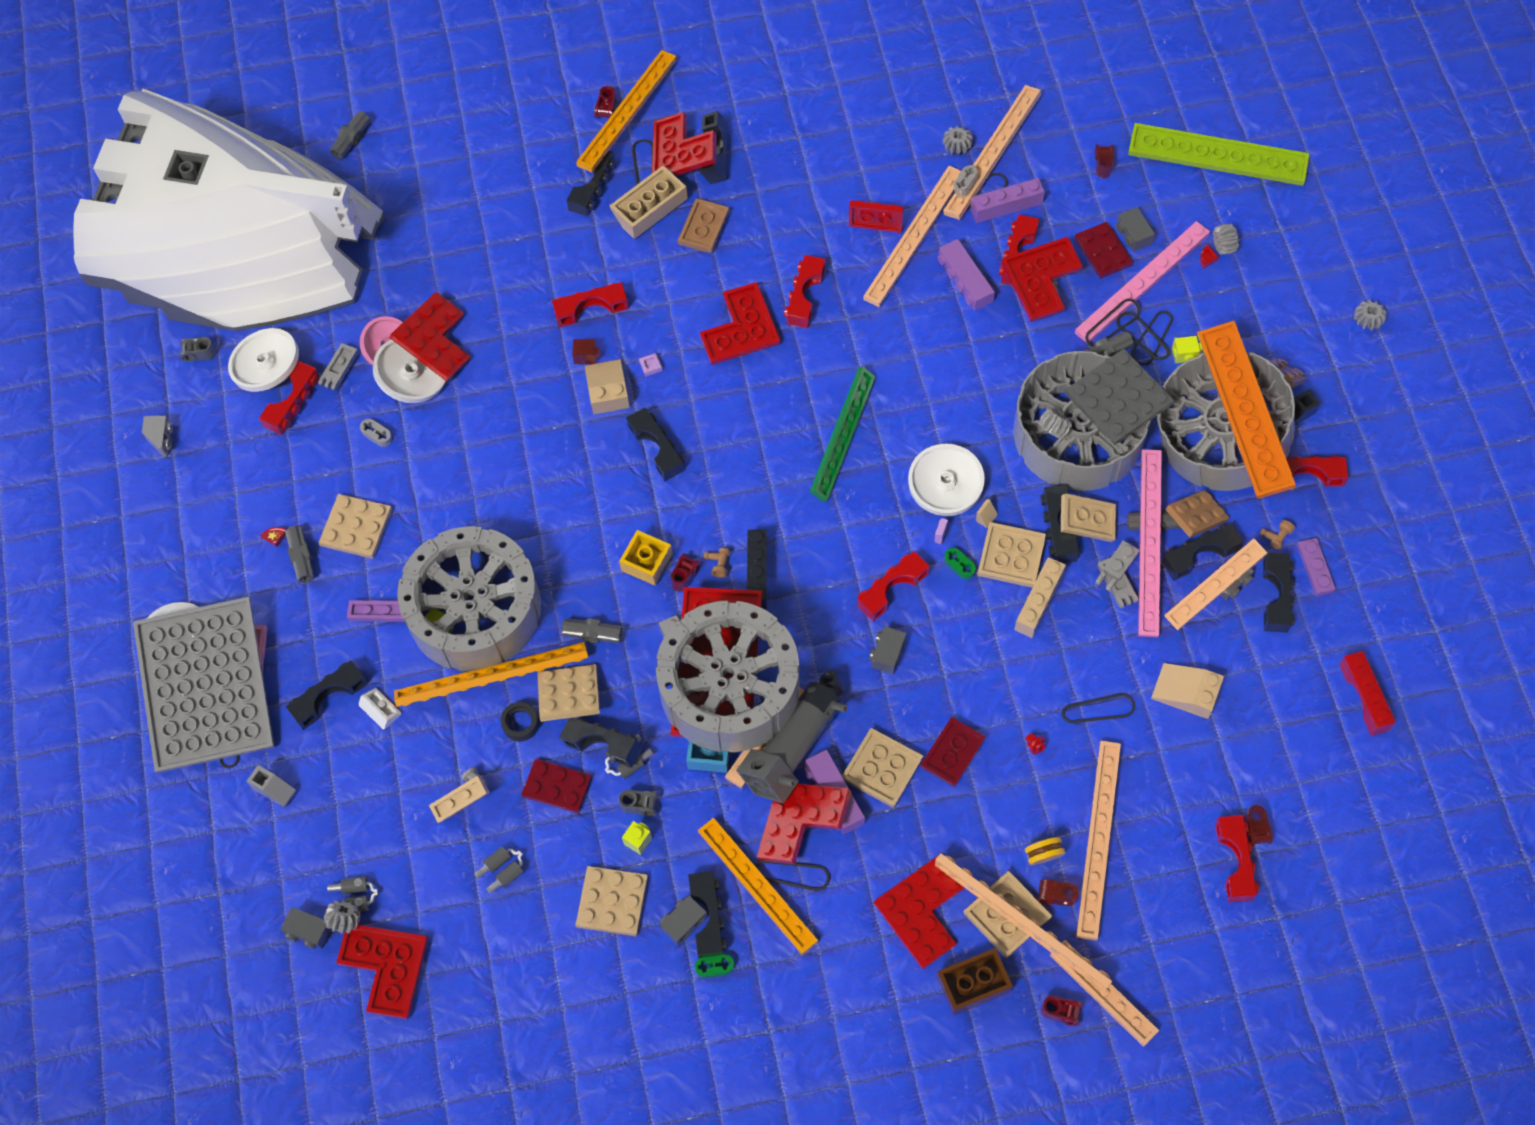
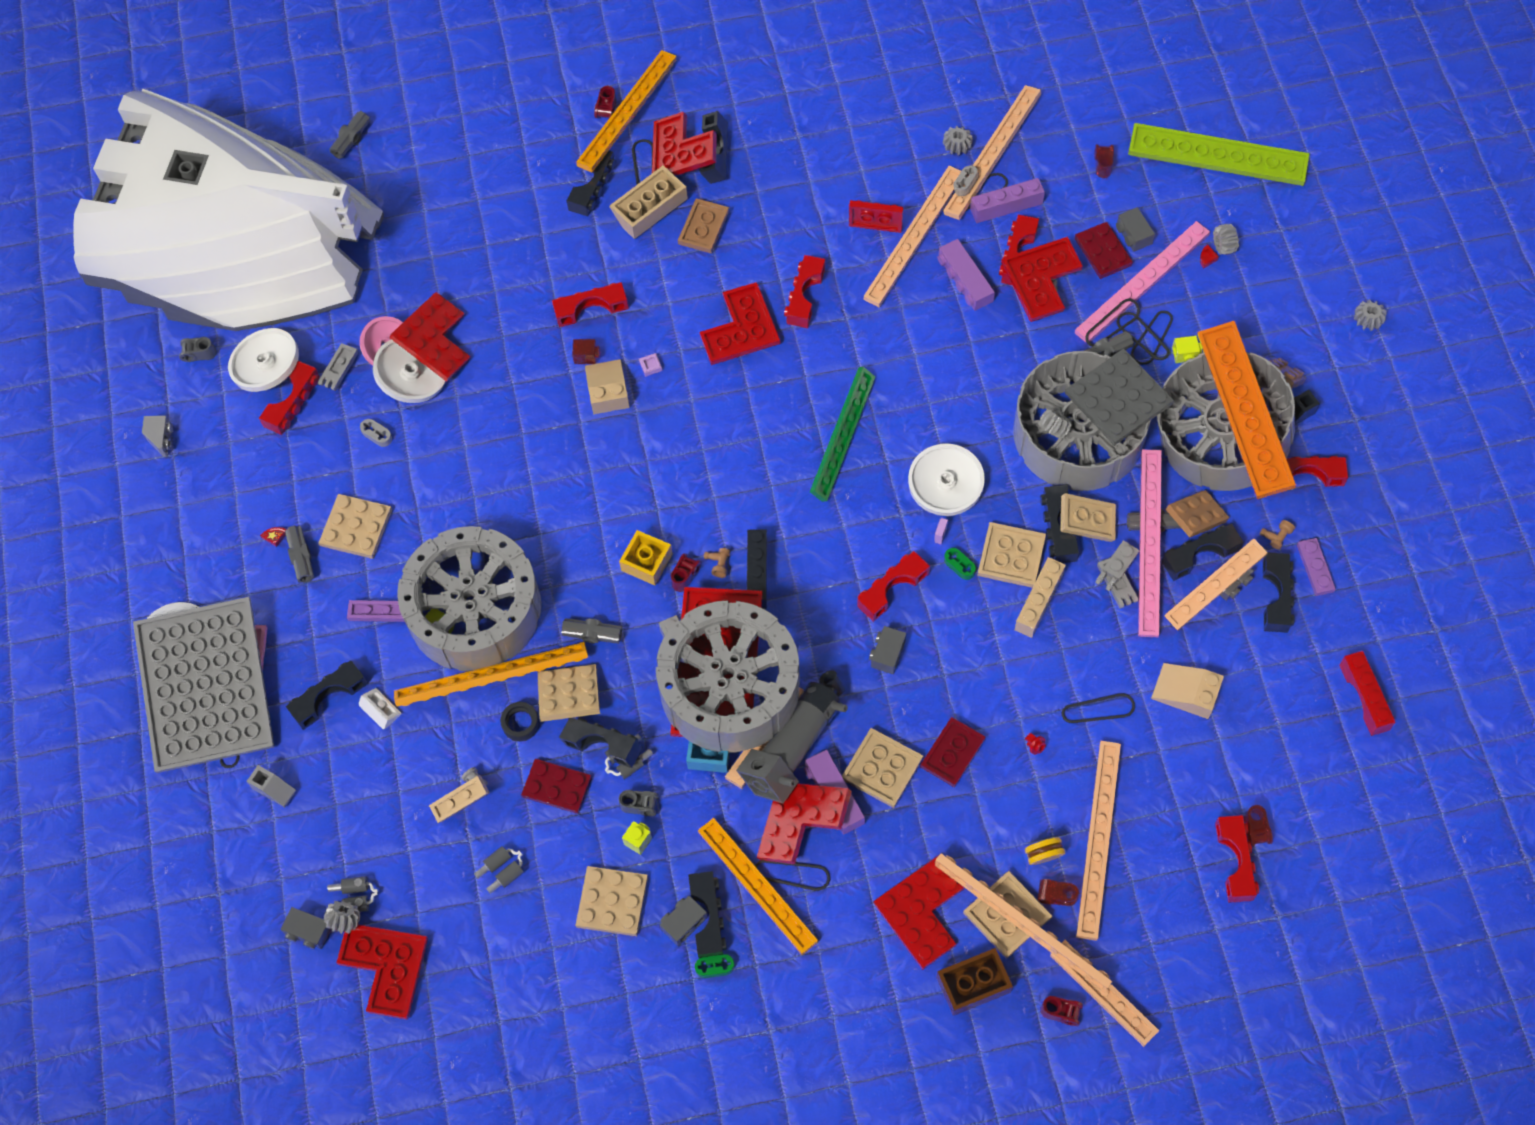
black arch [626,407,685,481] -> none
tan slope [976,499,997,528] -> none

